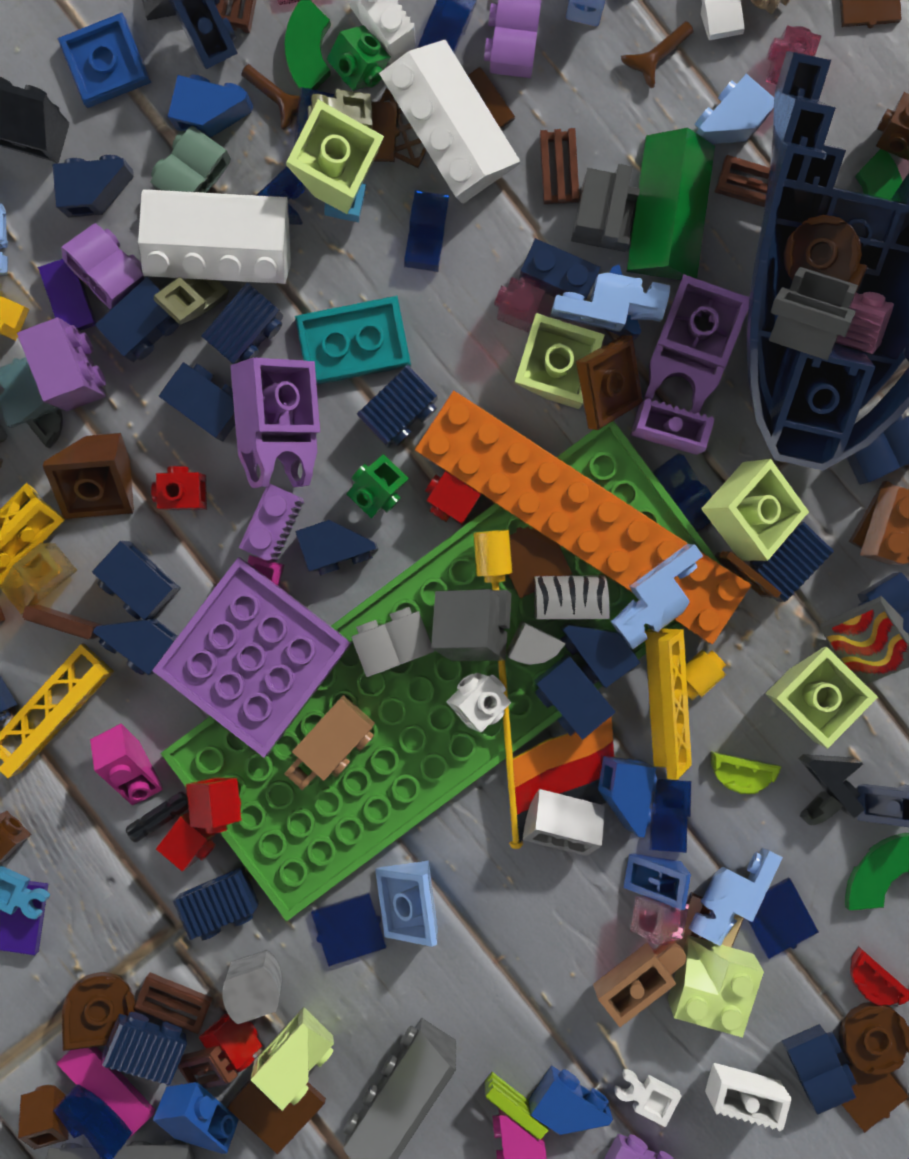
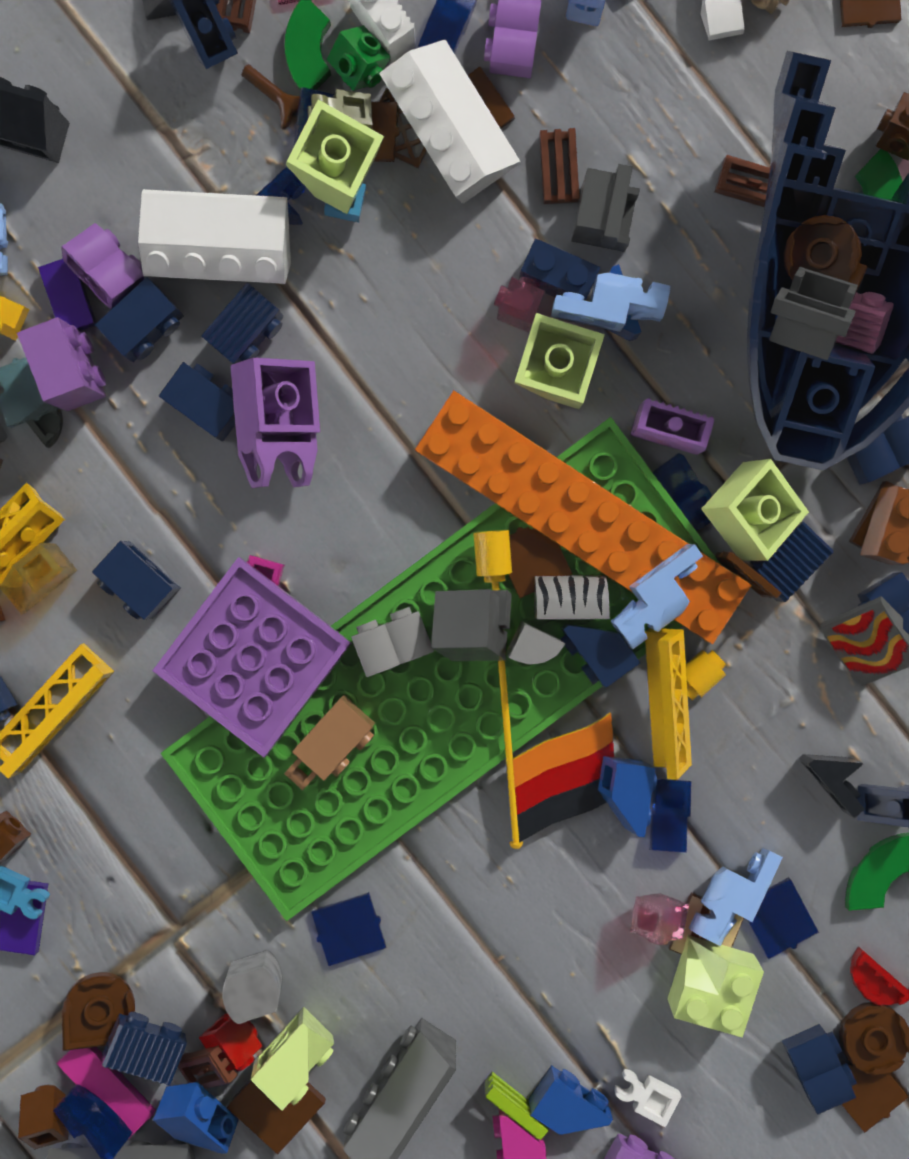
copper tile [22,604,102,640] -> none
reddish brown slope [43,433,134,519] -> none
dark blue slope [52,155,134,218] -> none
blue tile [57,12,152,108] -> none
dark pink slope [90,723,163,806] -> none
dark blue slope [93,618,178,675] -> none
black axle [126,791,188,843] -> none
copper tile [134,972,213,1034] -> none
sand green brick [150,125,231,193] -> none
red brick [151,466,207,510] -> none
olive slope [153,277,229,324] -> none
red brick [156,811,217,872] -> none
blue slope [168,74,253,138] -> none
dark blue brick [173,866,259,941] -> none
red brick [186,777,242,833] -> none
medium lavender brick [239,483,304,561] -> none
teal tile [295,295,411,385] -> none
dark blue slope [295,520,378,576] -> none
green brick [346,454,409,519] -> none
dark blue brick [357,365,438,448] -> none
light blue slope [375,861,438,947] -> none
clear blue slope [404,190,449,272] -> none
red brick [425,471,481,525] -> none
white brick [446,672,511,733] -> none
brick [523,789,605,856] -> none
dark blue brick [534,654,616,740] -> none
reddish brown tile [576,335,643,430] -> none
medium nougat brick [593,939,686,1027] -> none
reddish brown piece [621,21,694,88] -> none
blue slope [623,854,691,910] -> none
green slope [626,127,715,280] -> none
medium lavender brick [644,274,750,414] -> none
light blue slope [695,73,774,144] -> none
white brick [705,1063,791,1131] -> none
lime tile [711,751,782,794] -> none
clear pink brick [765,25,821,85] -> none
yellowish green slope [765,647,878,749] -> none
pearl dark grey tile [800,791,843,825] -> none

